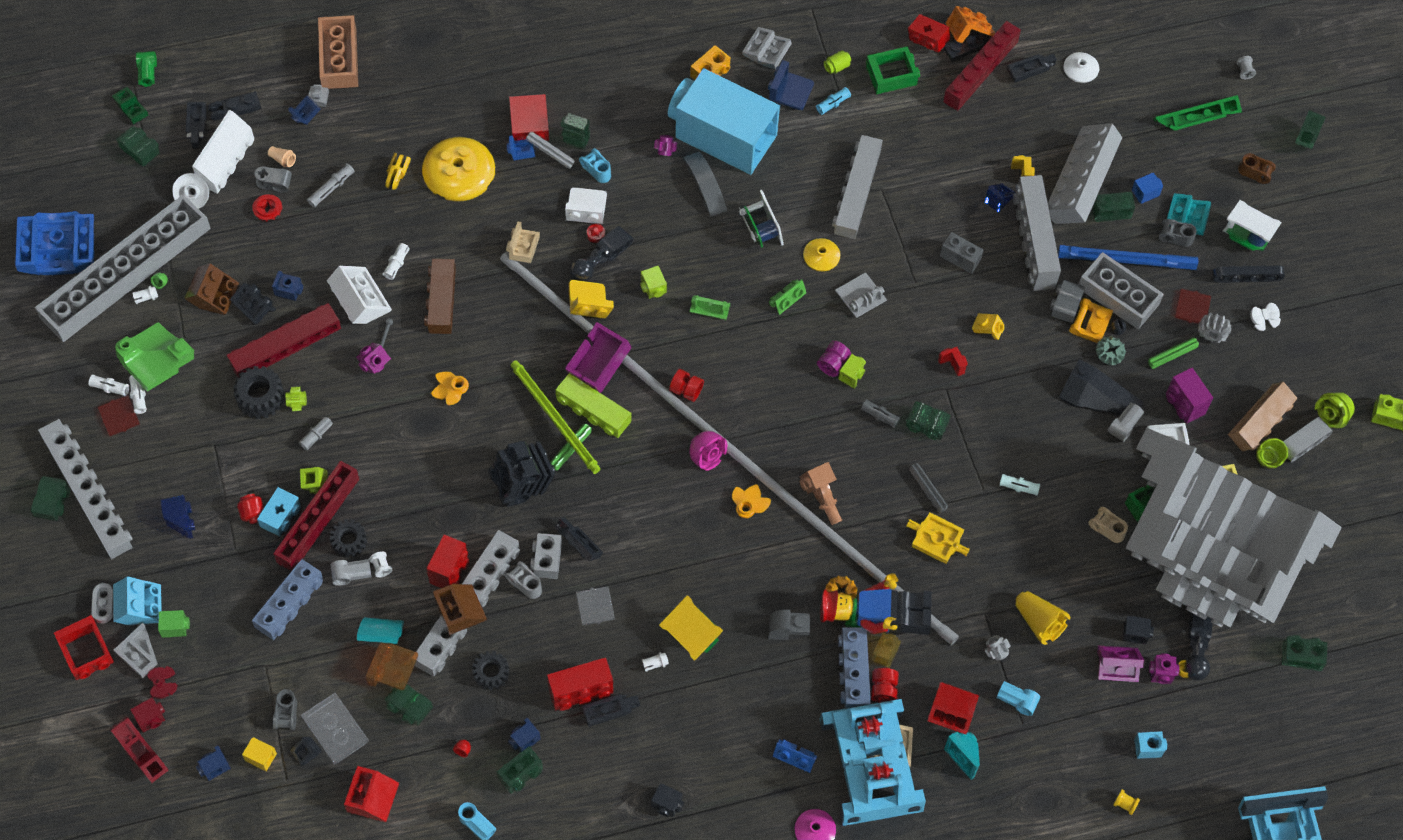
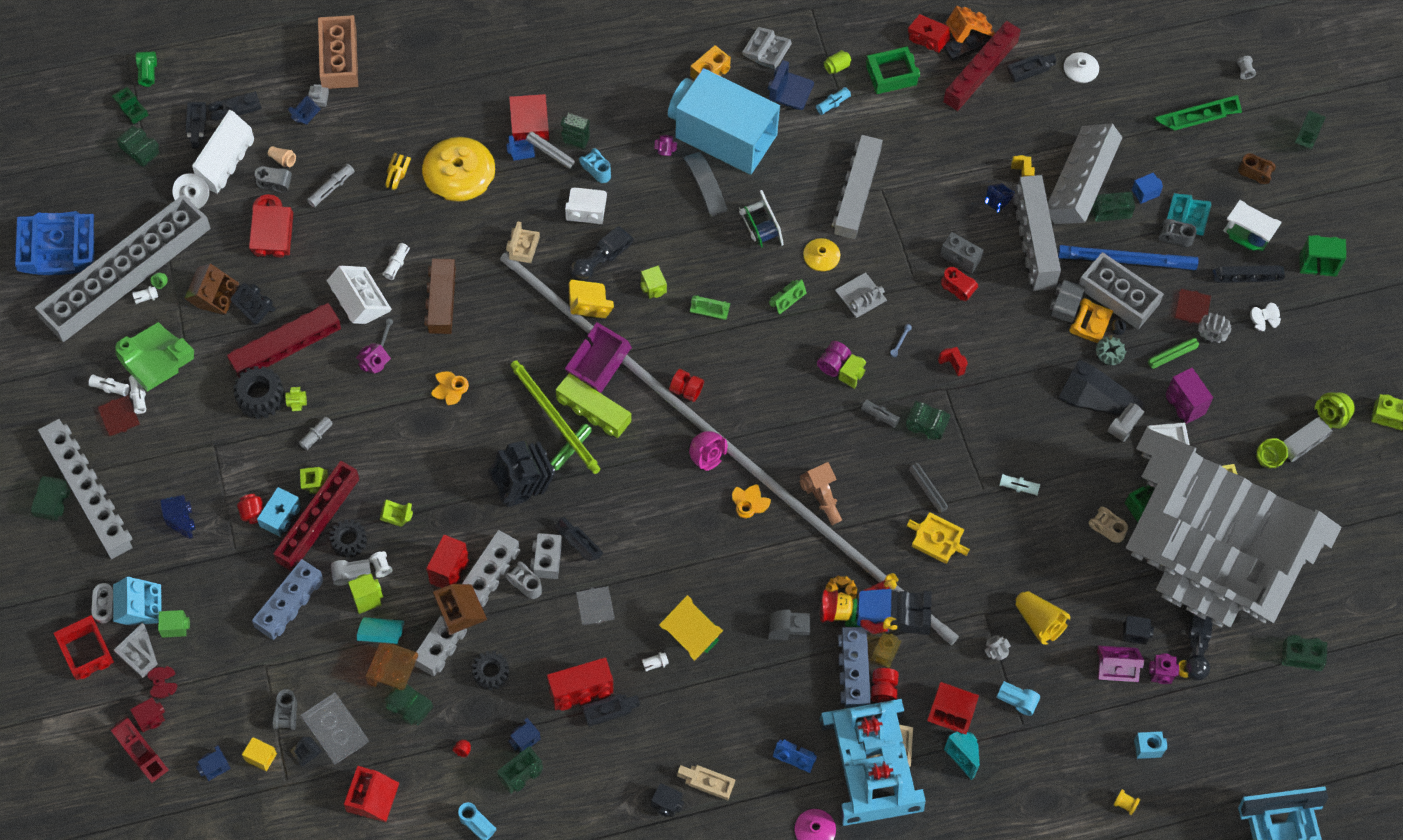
dark blue brick [272,271,303,301] -> none
red tile [587,224,605,243] -> none
yellow bracket [972,313,1004,340] -> none
brick [1228,382,1297,451] -> none
none -> red brick [249,205,293,258]
none -> lime brick [348,574,383,614]
none -> lime bracket [380,500,413,527]
none -> tan hinge [677,765,735,800]
none -> sand blue hinge [890,324,912,357]
none -> red piece [941,267,978,301]
none -> green piece [1299,235,1346,277]

